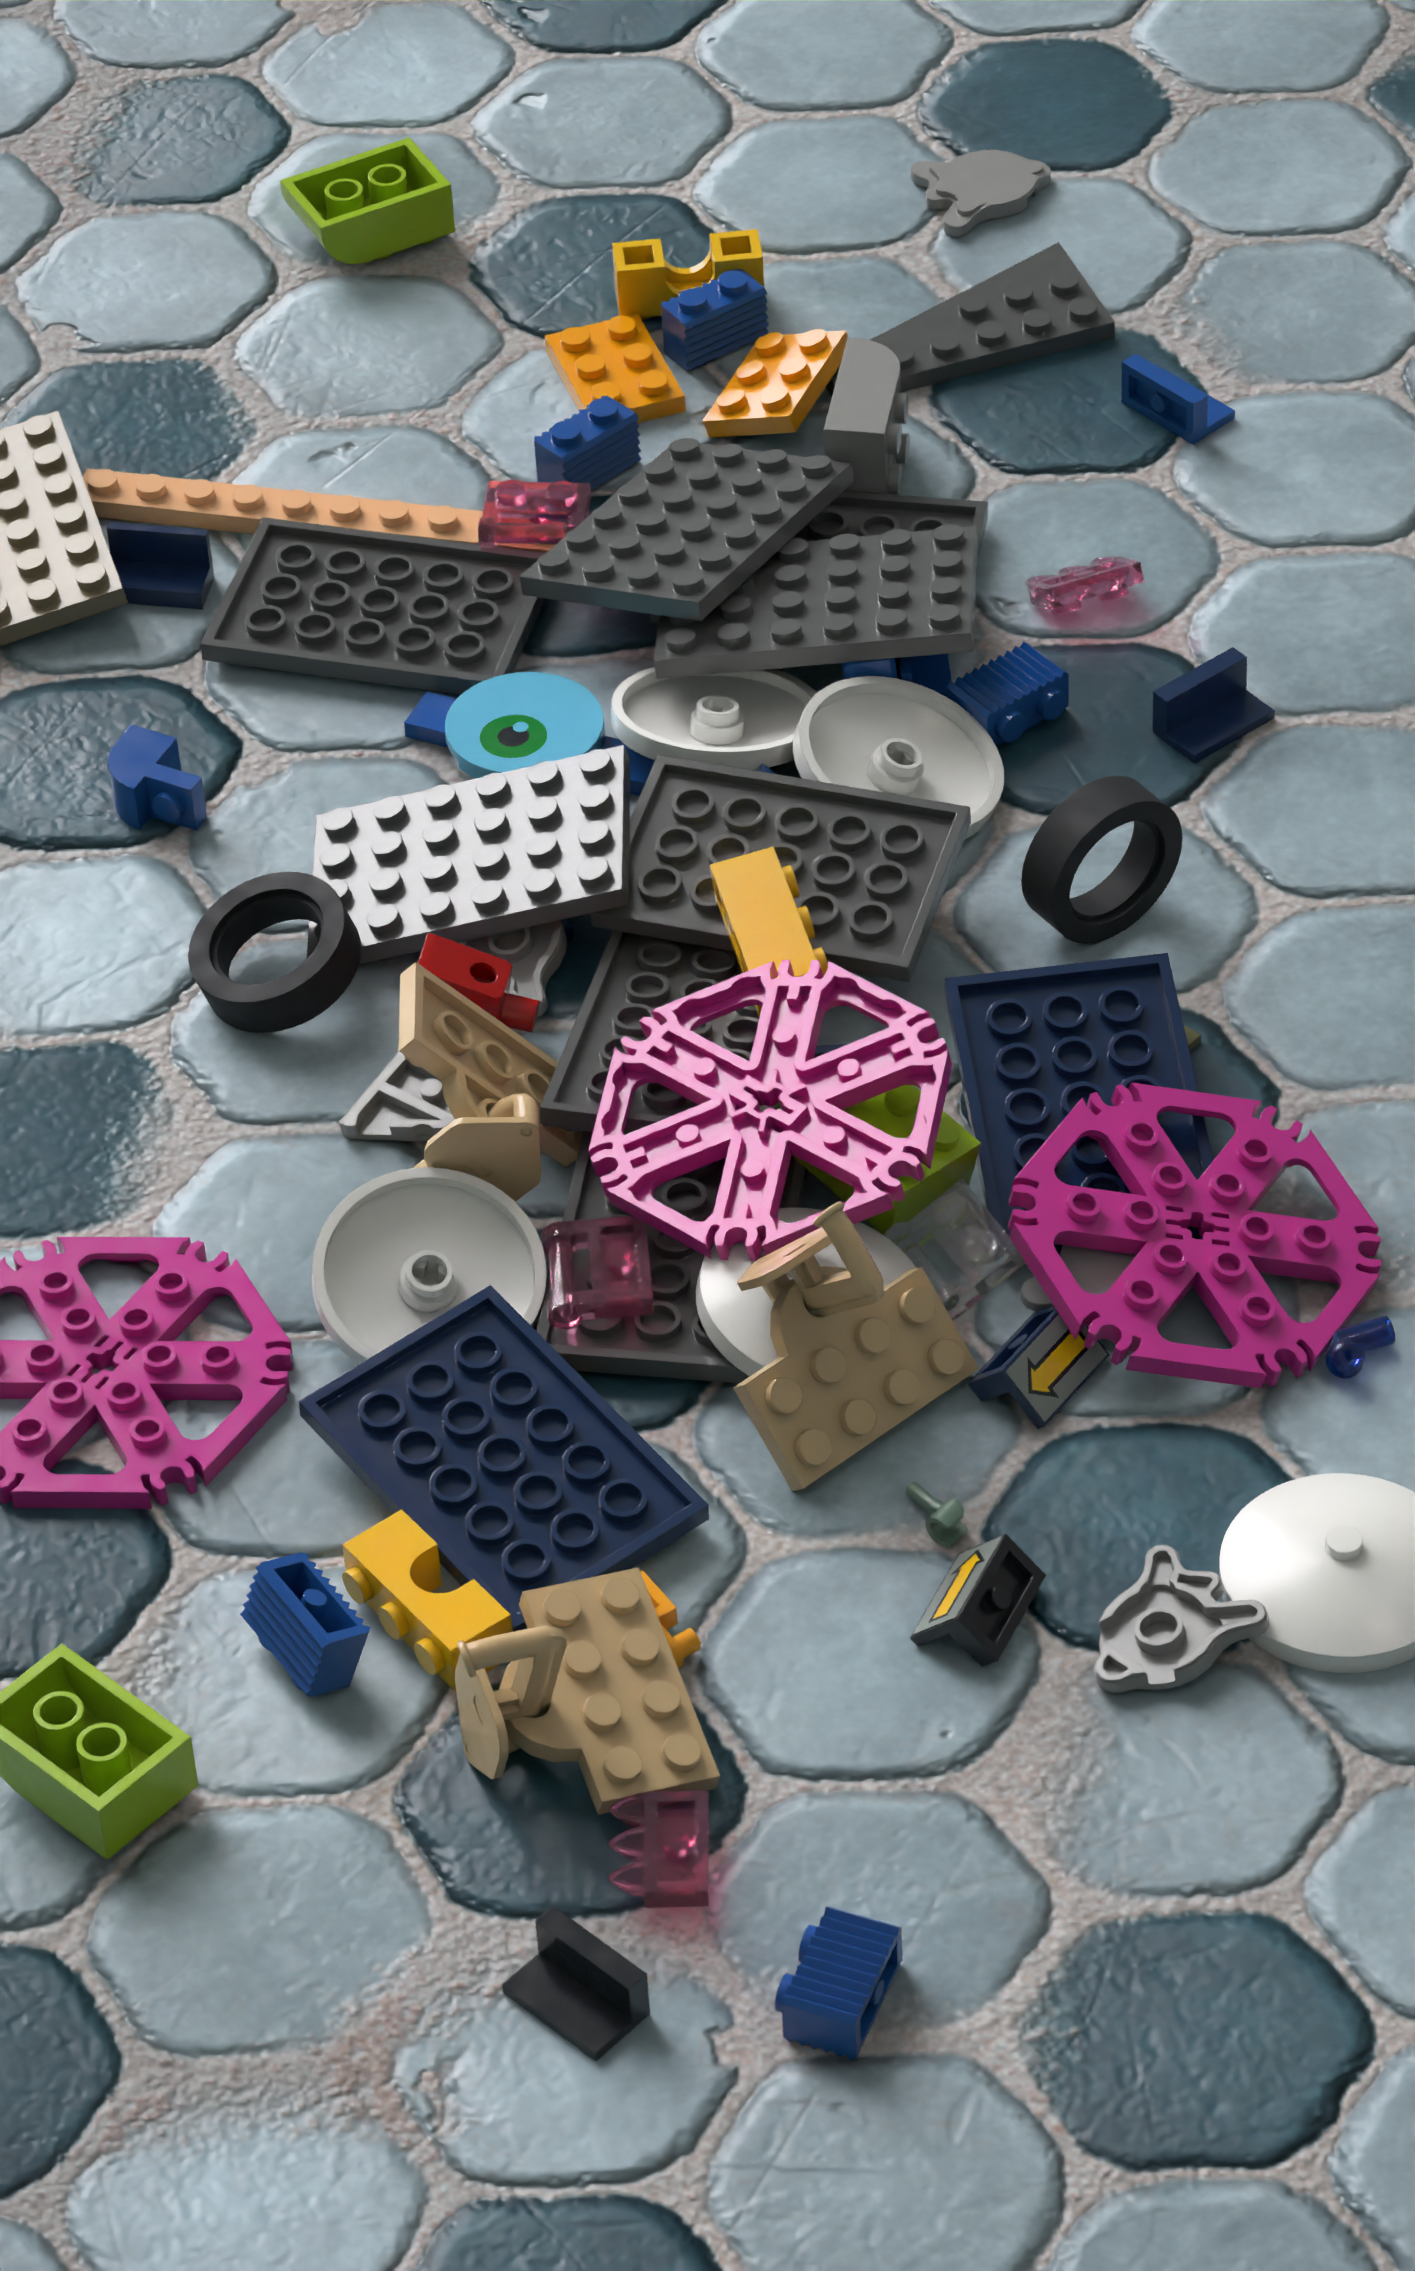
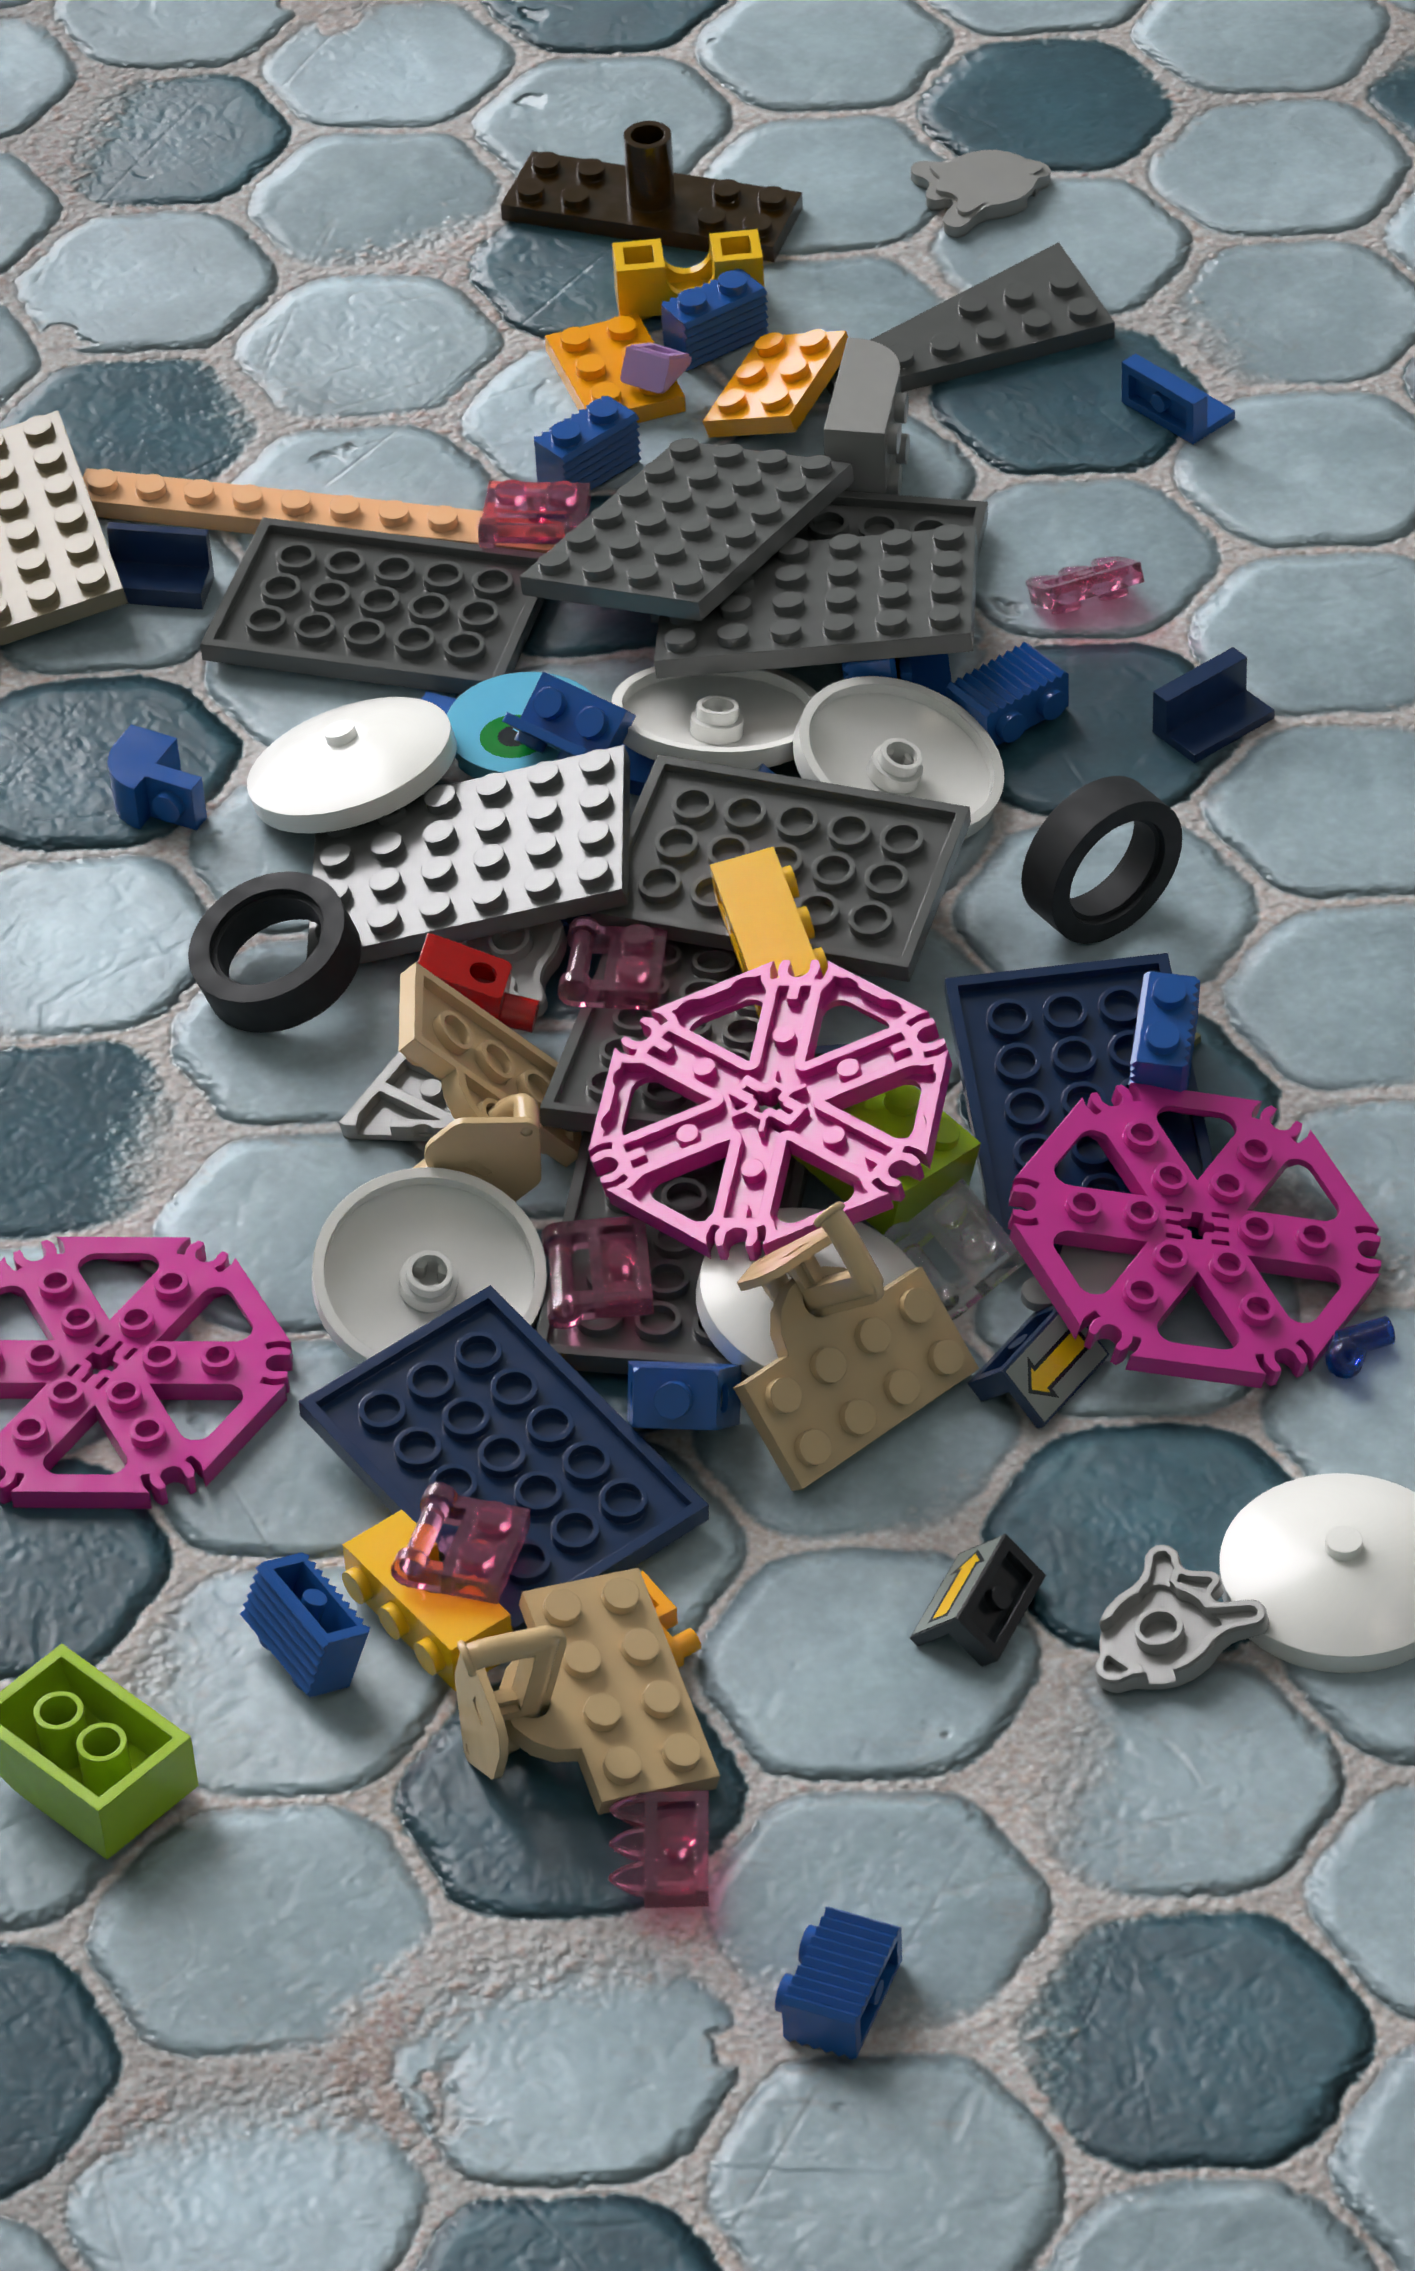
lime brick [280,137,455,264] -> none
black panel [502,1906,650,2061] -> none
sand green hand [906,1482,968,1547] -> none
none -> white dish [247,697,457,833]
none -> clear pink plate [390,1483,530,1604]
none -> dark brown plate [500,121,803,263]
none -> blue bracket [502,671,636,760]
none -> clear pink plate [558,916,668,1010]
none -> lavender slope [620,342,692,394]
none -> blue torso [627,1361,742,1430]
none -> blue brick [1129,971,1200,1092]

